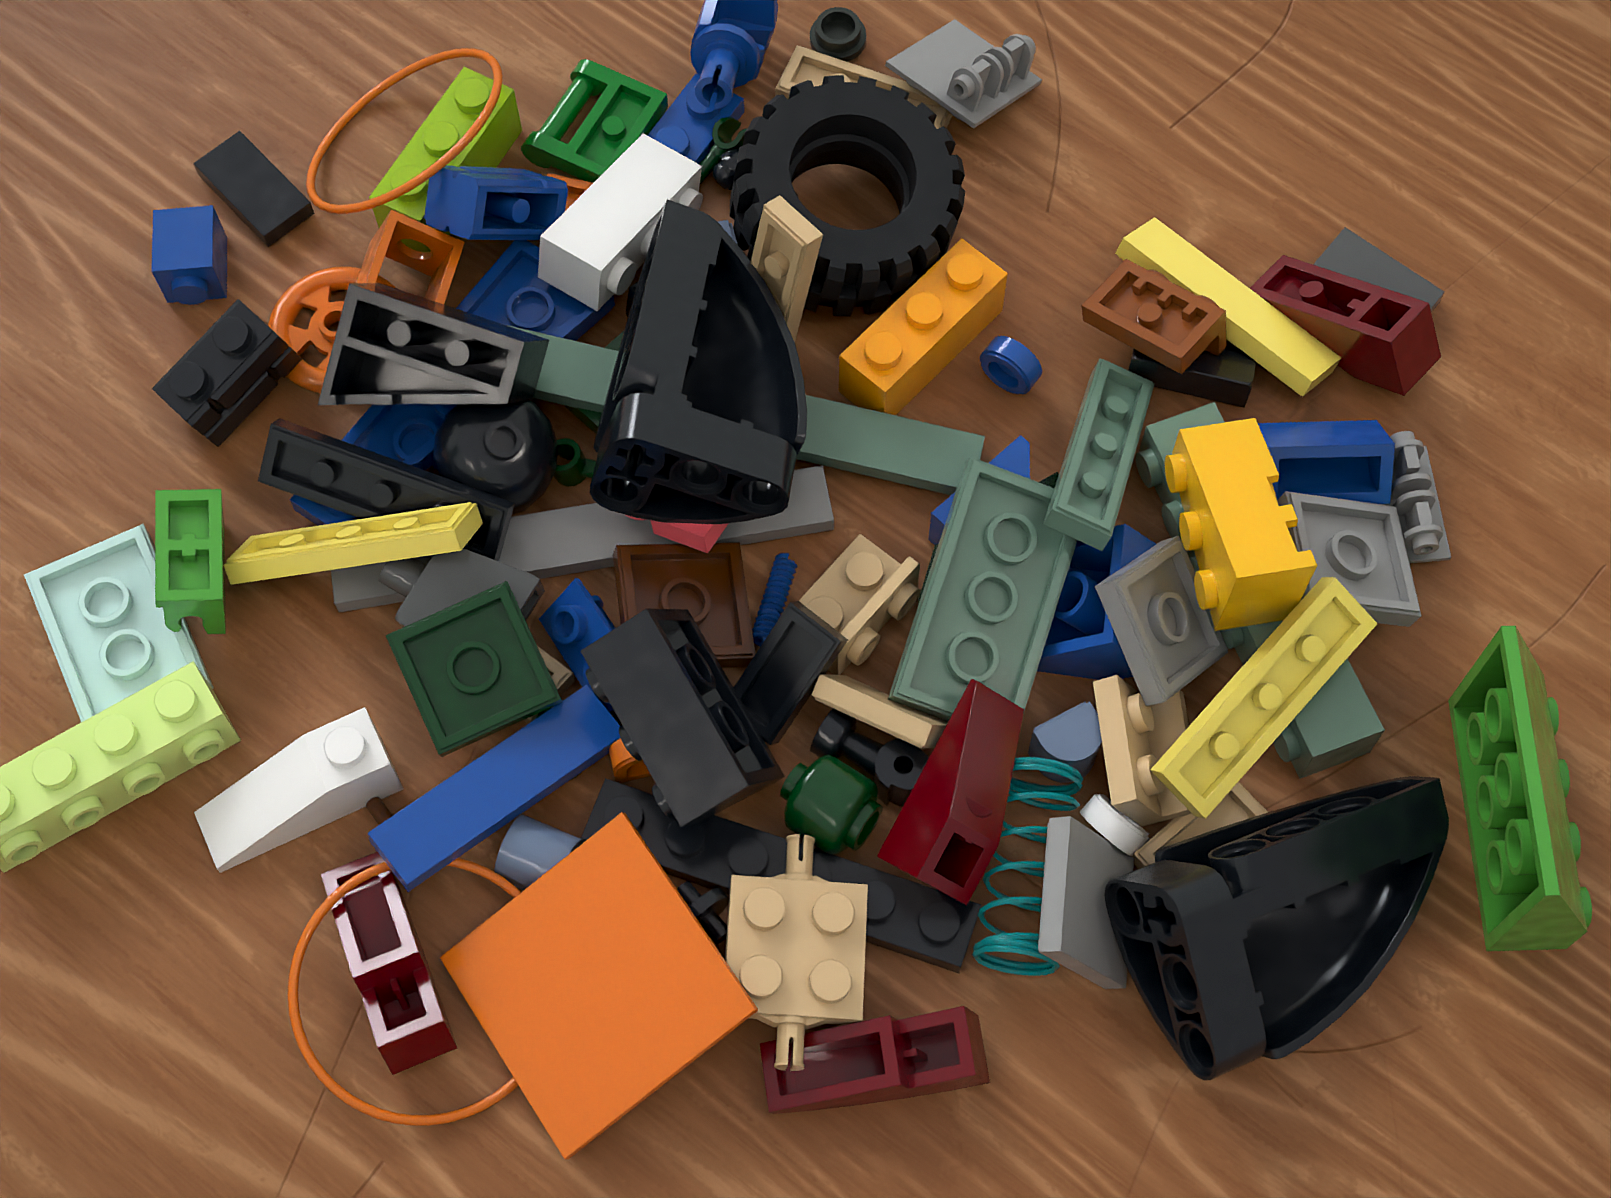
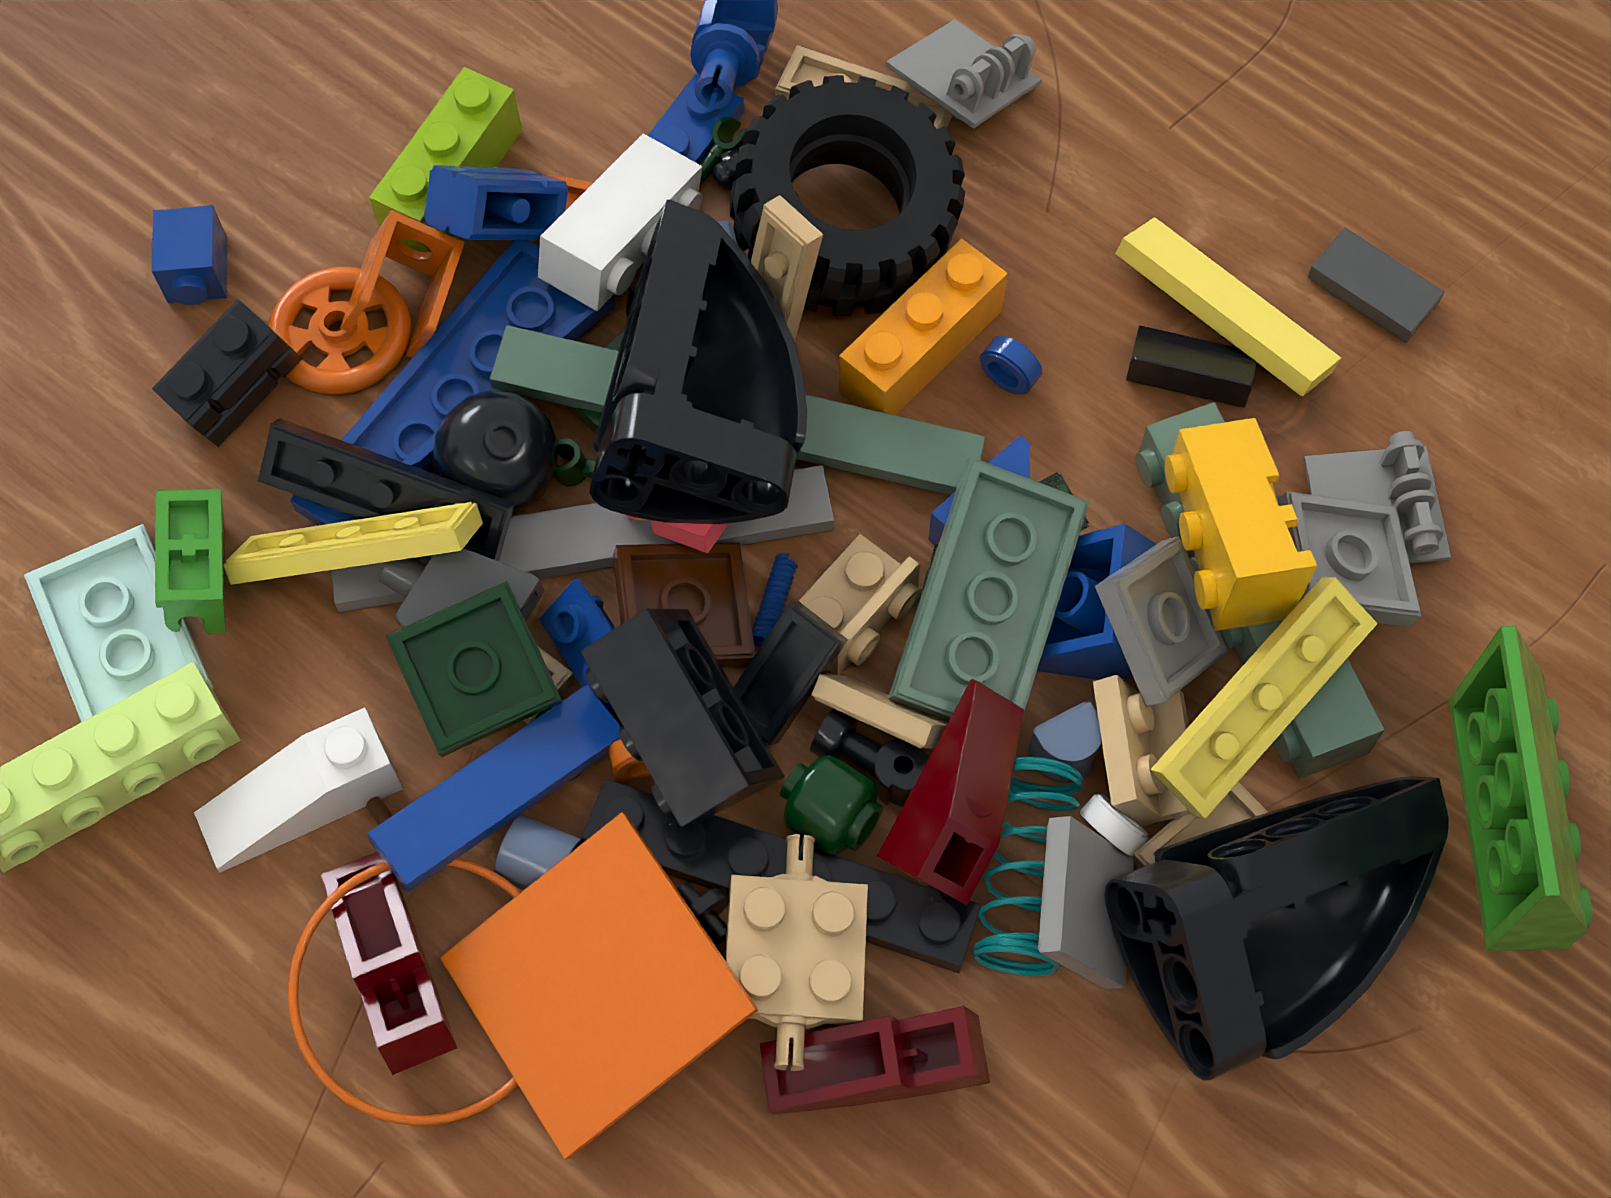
black tile [193,130,315,247] -> none
orange piece [306,48,502,214] -> none
black wedge [318,283,549,405] -> none
green plate [521,59,668,183] -> none
pearl dark grey plate [810,7,866,62] -> none
sand green tile [1043,358,1155,551] -> none
dark orange bracket [1081,259,1227,374] -> none
dark red slope [1250,255,1441,396] -> none
blue brick [1258,420,1395,504] -> none

